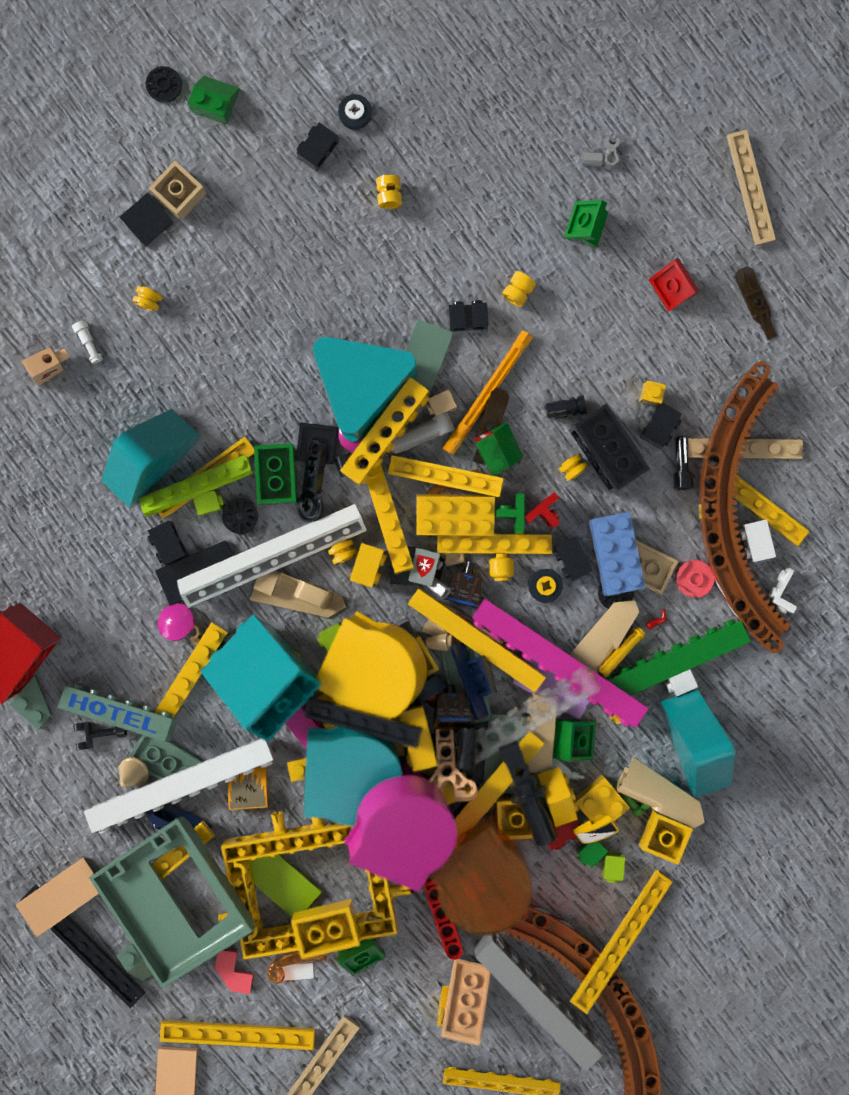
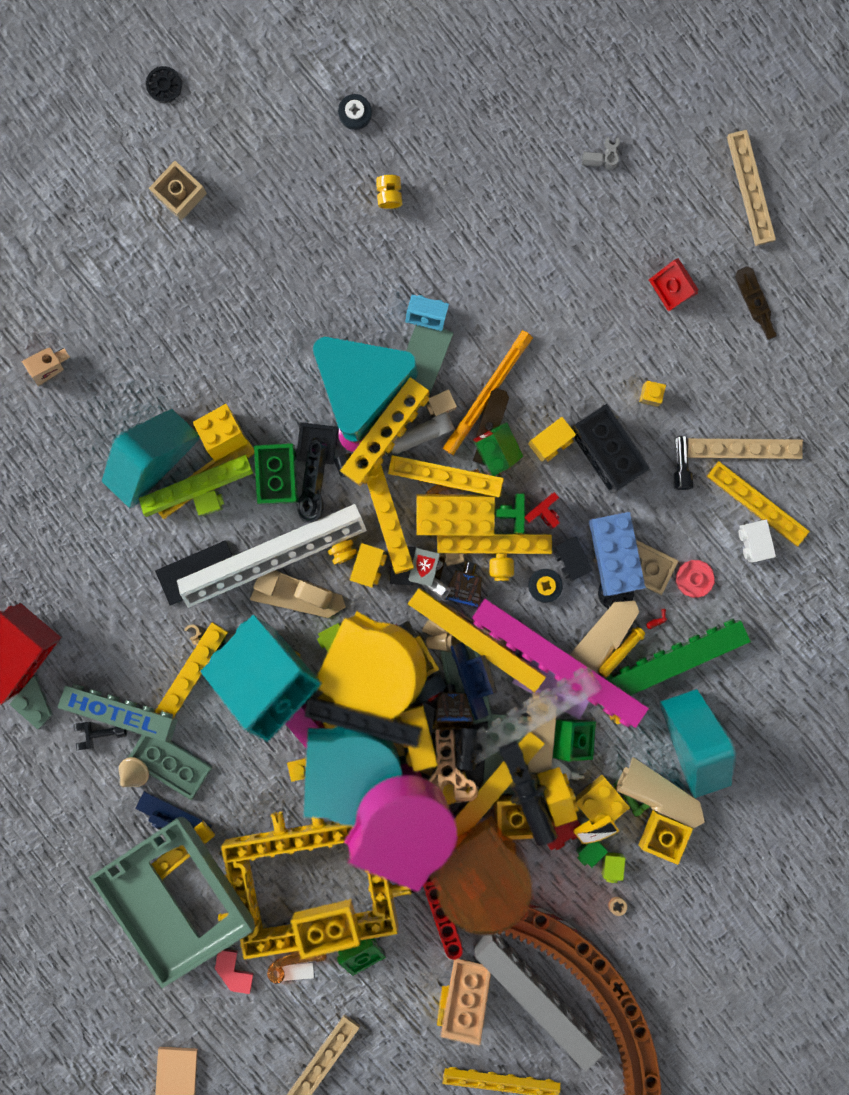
light nougat tile [16,857,99,937] -> none
black plate [21,884,145,1009] -> none
white piece [72,320,103,364] -> none
white brick [83,738,275,834] -> none
sand green slope [116,943,153,982] -> none
black tile [119,192,174,247] -> none
yellow wheel [132,286,163,311] -> none
black brick [147,521,188,565] -> none
dark pink dish [158,603,196,642] -> none
yellow tile [160,1020,316,1050] -> none
green slope [187,76,240,124] -> none
black wheel [222,498,258,534] -> none
dark tan slope [228,767,268,810] -> none
lime tile [249,854,322,918] -> none
black brick [296,122,339,172] -> none
black brick [448,300,489,332] -> none
yellow wheel [501,271,537,308] -> none
black axle [546,395,586,419] -> none
yellow wheel [558,453,589,481] -> none
green bracket [564,200,609,248] -> none
yellow tile [570,870,673,1014] -> none
black brick [640,402,682,449] -> none
white brick [665,669,698,696] -> none
dark orange gear [699,361,790,653] -> none
white bracket [768,568,797,615] -> none
none -> yellow brick [193,404,249,461]
none -> medium azure brick [405,295,449,331]
none -> yellow brick [528,417,576,462]
none -> tan bush [608,897,627,916]

